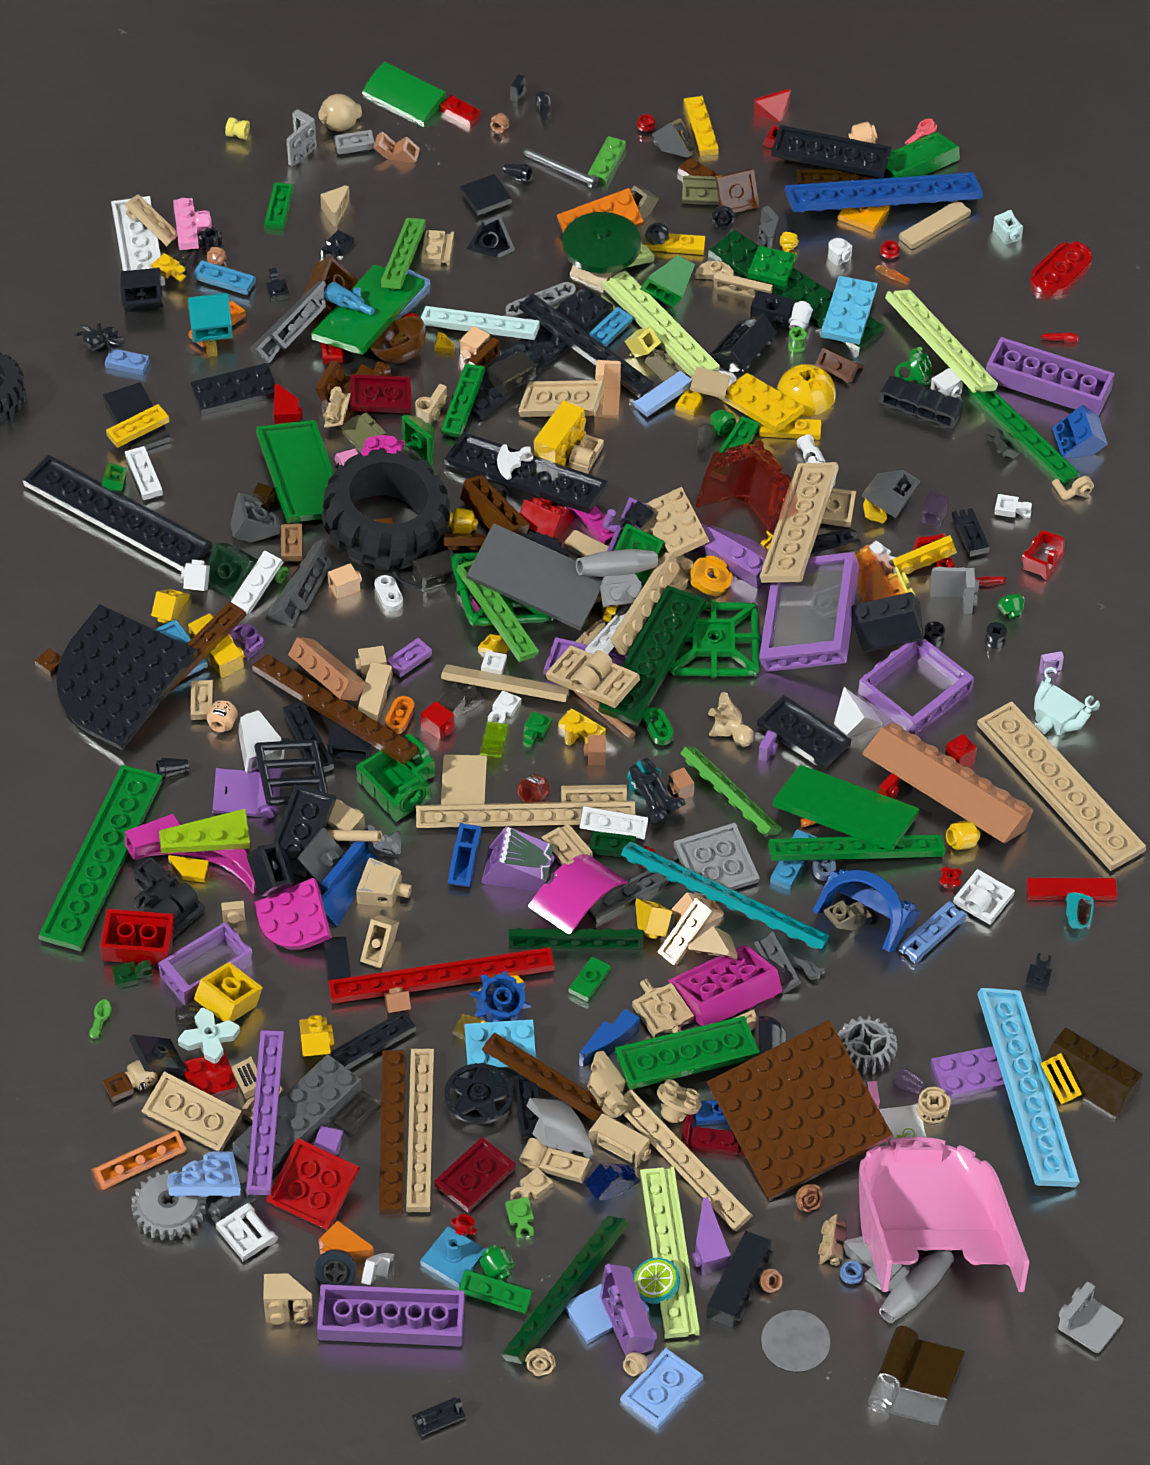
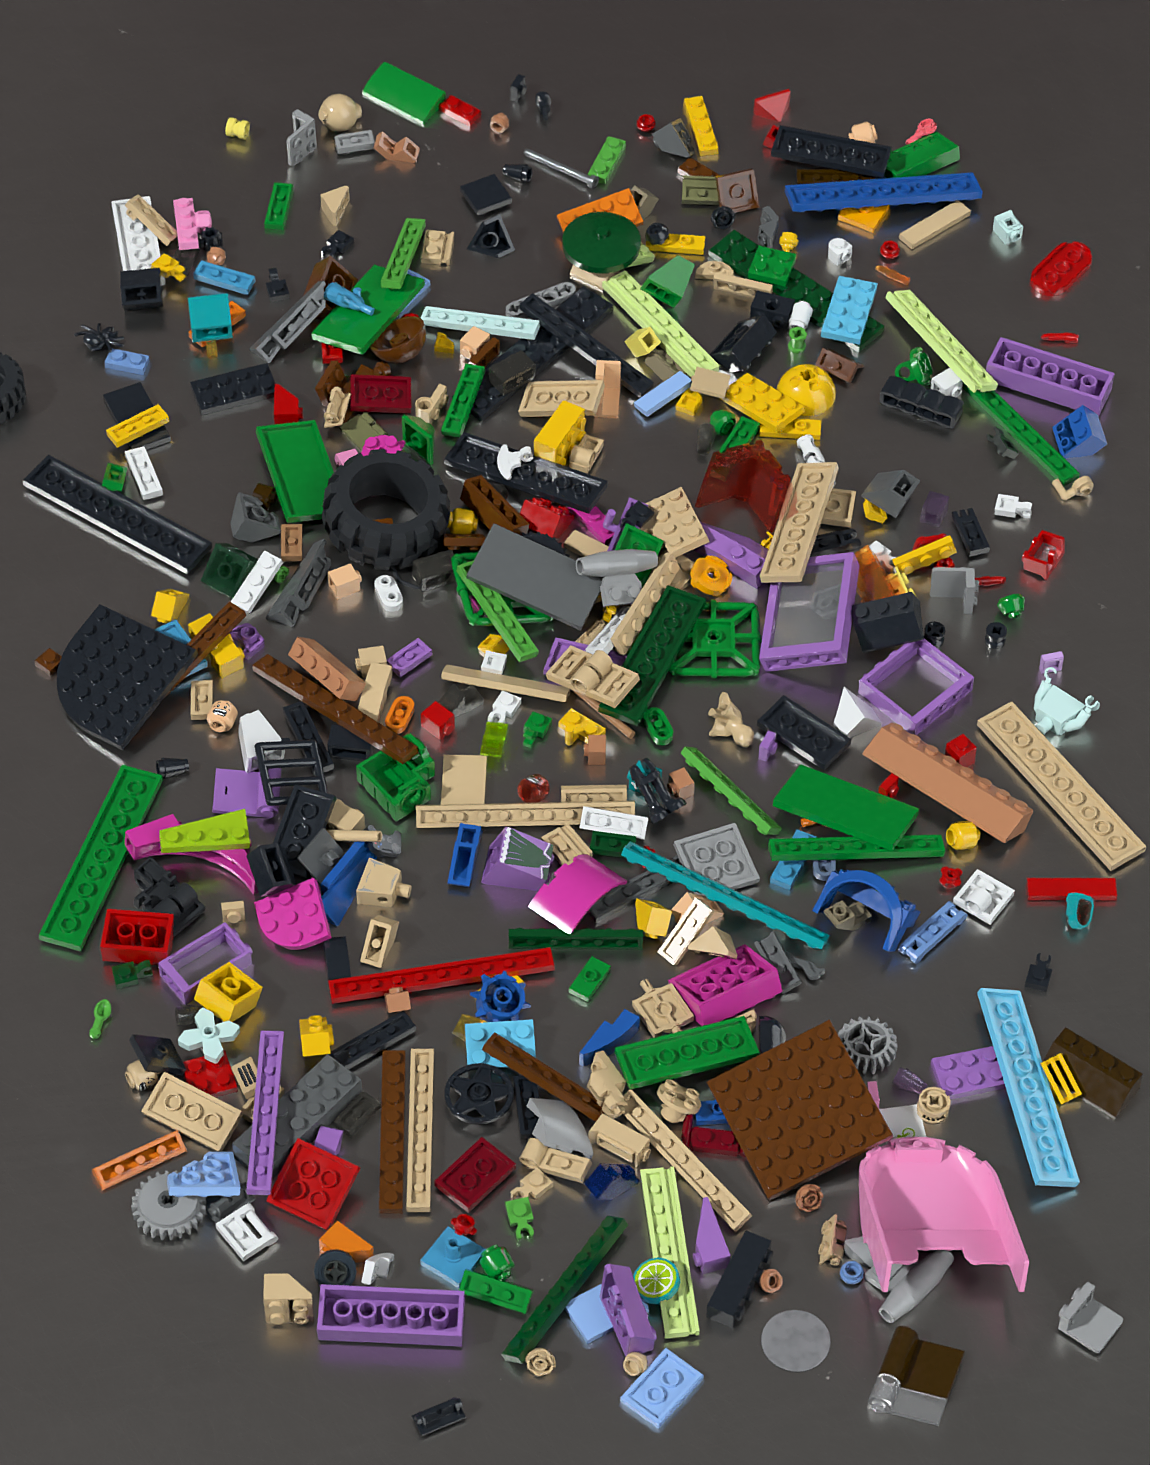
reddish brown plate [103,1071,134,1102] -> none
yellow tile [168,855,209,883] -> none
white brick [181,560,210,591] -> none
dark azure plate [589,307,633,346] -> none

